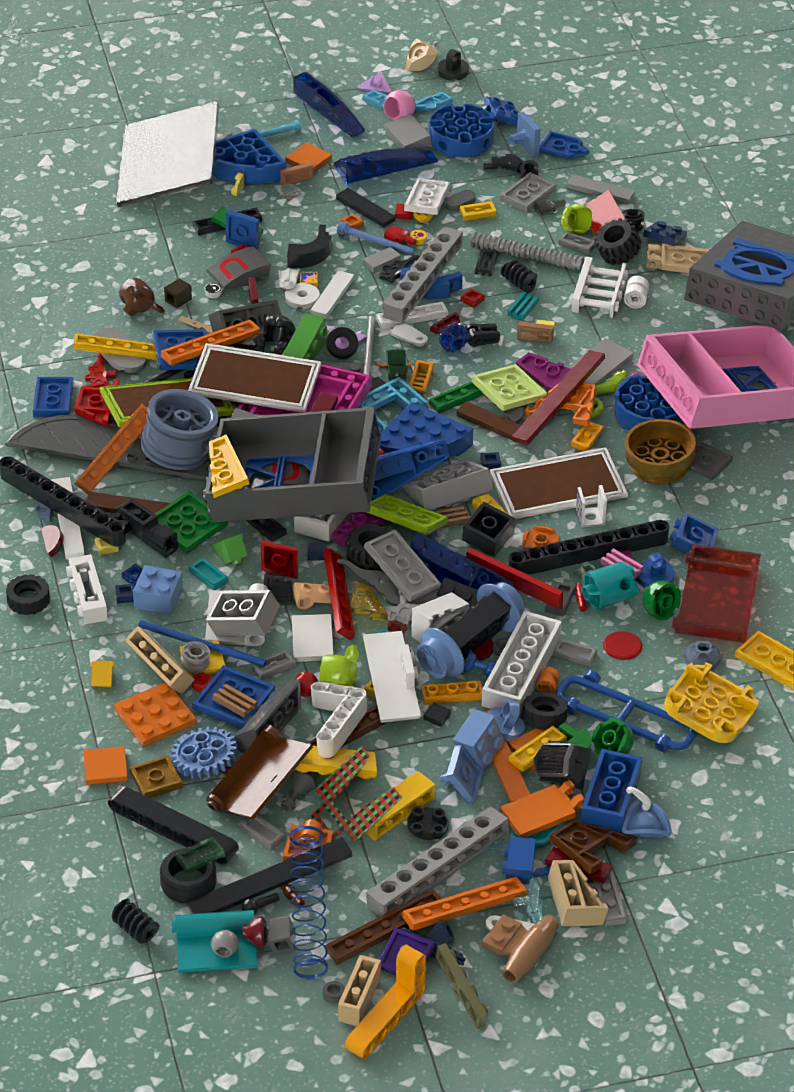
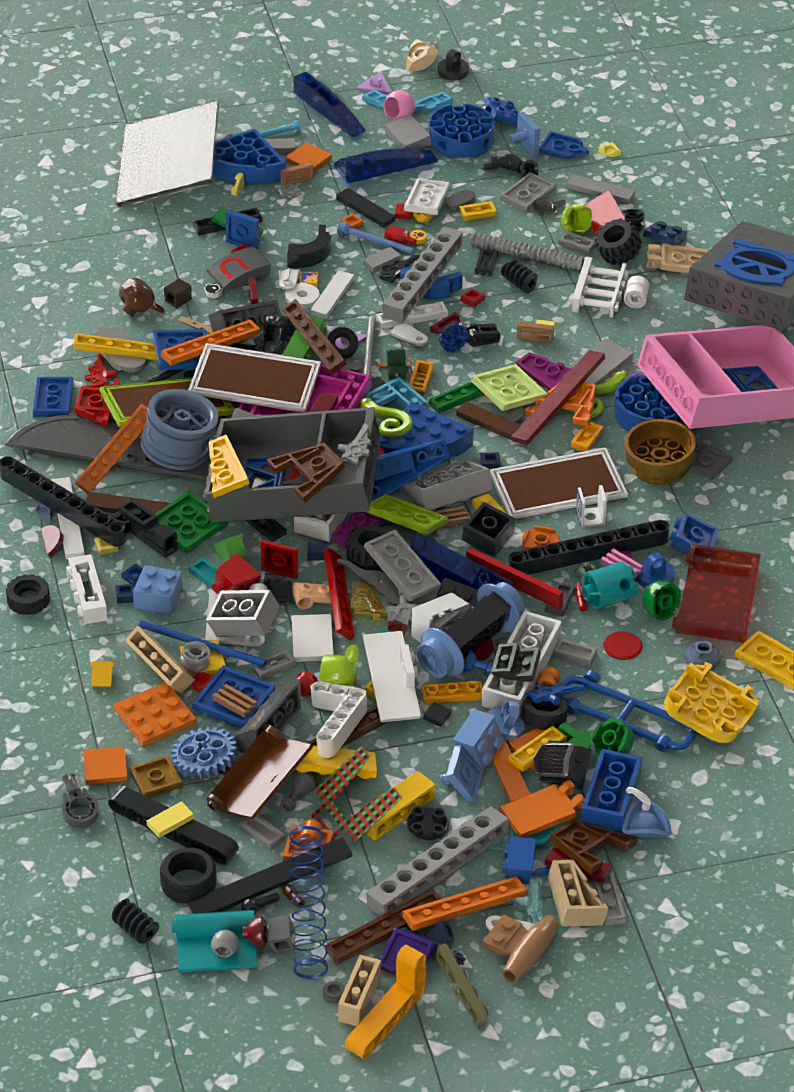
clear green tile [176,837,224,873] -> none
teal tile [507,291,539,321] -> none
none -> dark grey pin [62,773,98,828]
none -> light yellow tile [147,801,194,838]
none -> red torso [212,553,261,594]
none -> light grey tile [265,138,295,153]
none -> reddish brown wing [266,443,345,503]
none -> reddish brown plate [281,299,347,374]
none -> light grey piece [338,423,371,465]
none -> lime plant [360,398,413,438]
none -> pearl dark grey slope [491,643,541,682]
none -> blue piece [526,684,585,705]
none -> light yellow tile [598,143,621,157]

